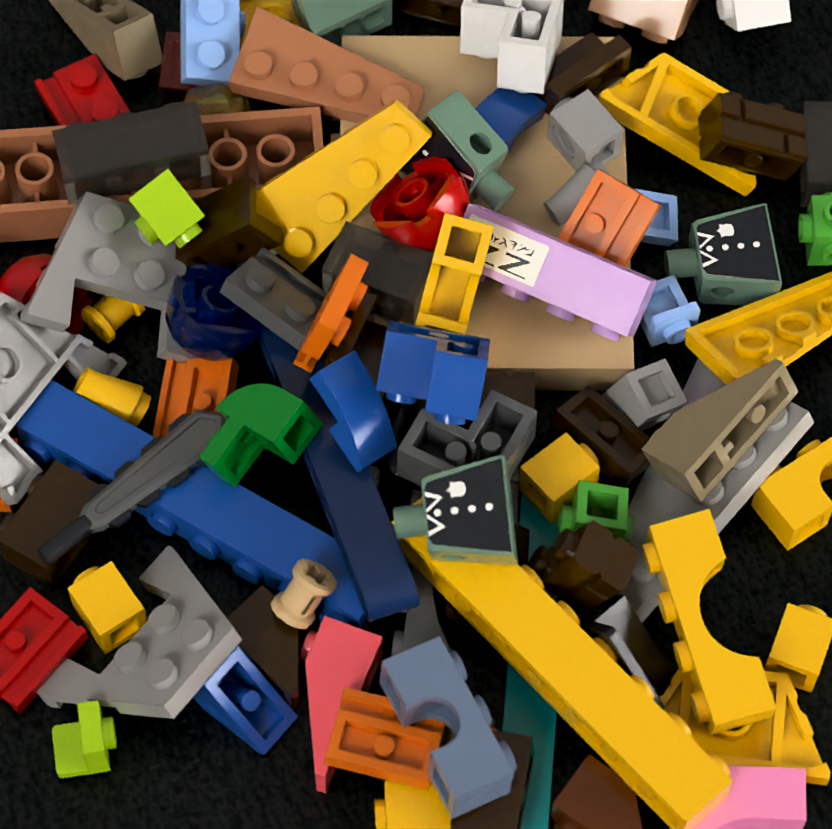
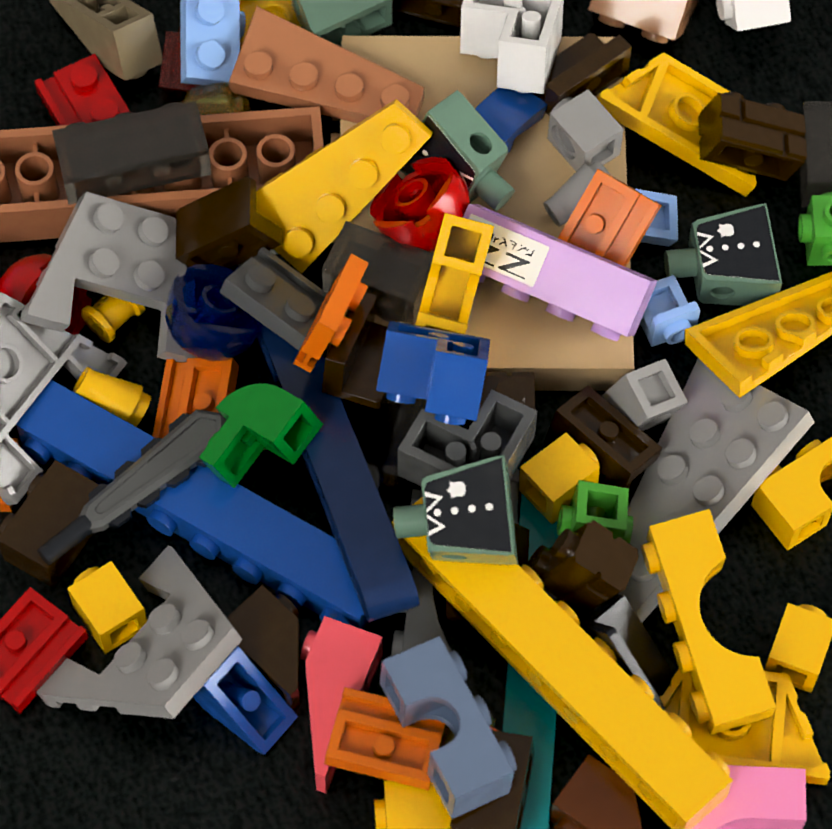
lime bracket [52,700,117,778] -> none
lime brick [129,169,205,249] -> none
tan bush [271,559,337,629] -> none
blue slope [309,350,397,473] -> none
dark tan slope [641,359,798,502] -> none

